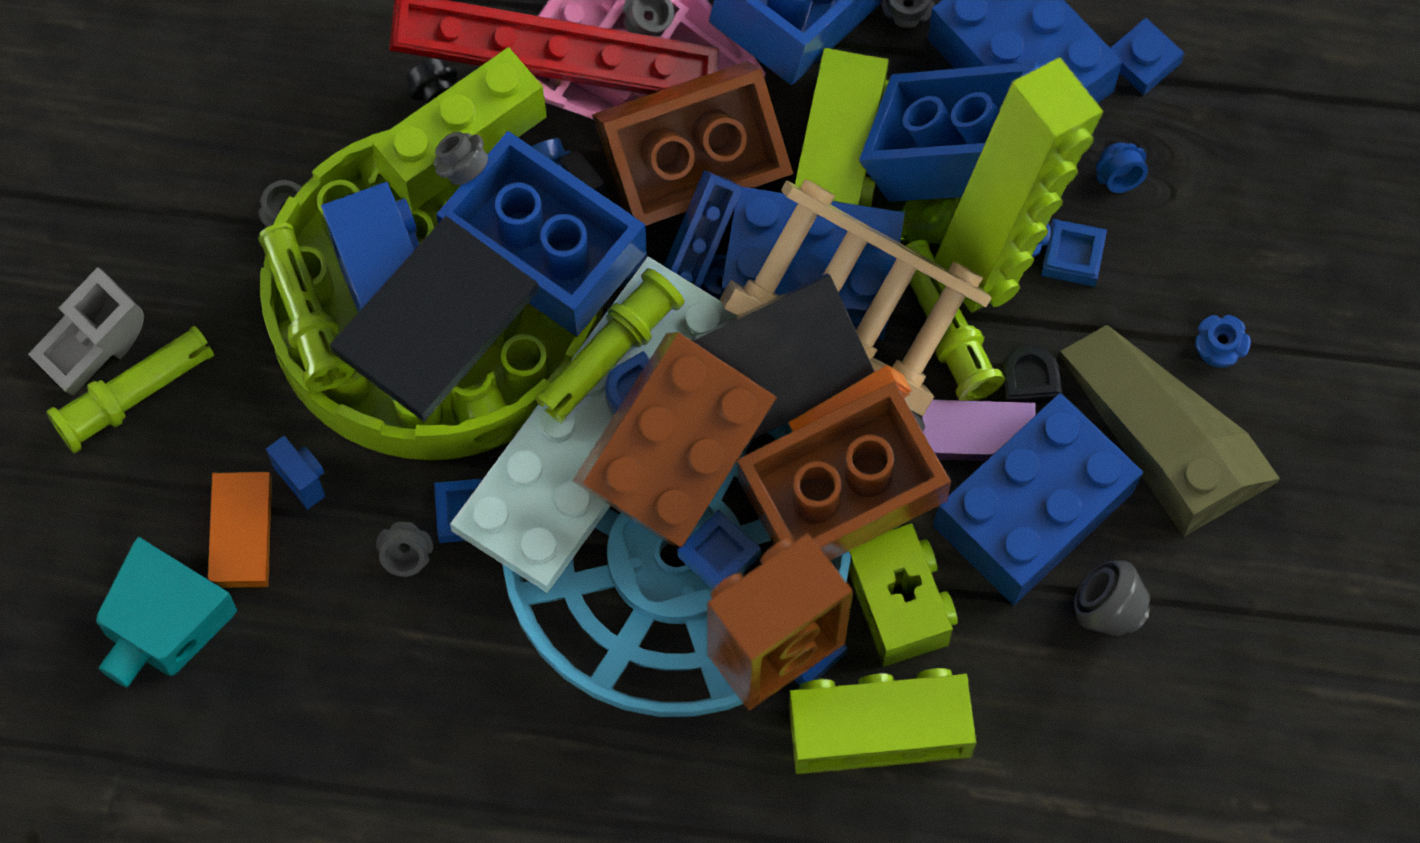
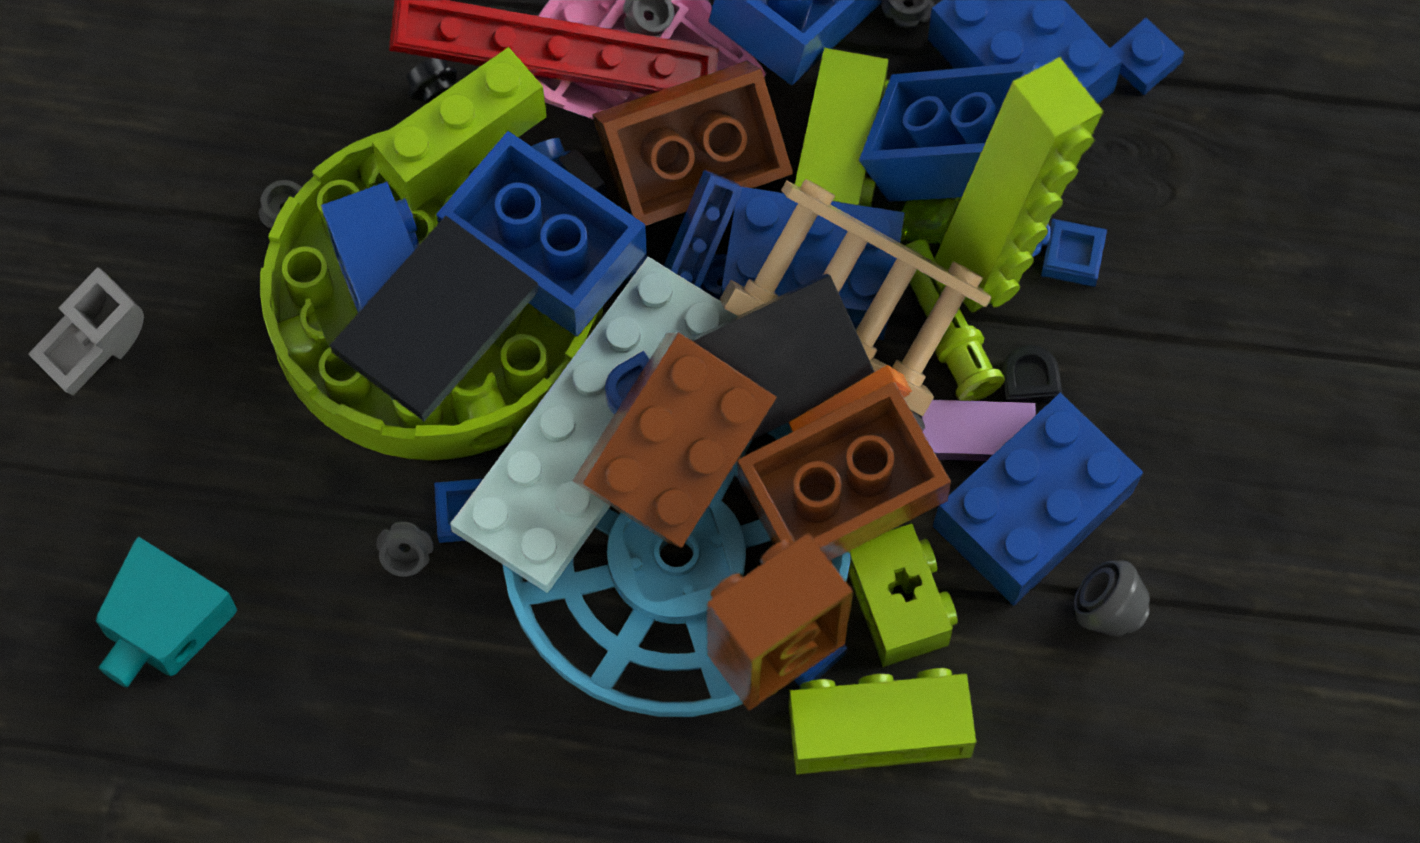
lime pin [46,326,214,454] -> none
orange tile [208,472,272,588] -> none
lime pin [258,223,355,391] -> none
blue plate [266,436,325,510] -> none
dark grey plate [434,132,488,185] -> none
lime pin [535,268,685,423] -> none
blue plate [678,510,761,589] -> none
olive wedge [1059,325,1280,537] -> none
blue plate [1095,142,1148,193] -> none
blue plate [1195,315,1251,368] -> none

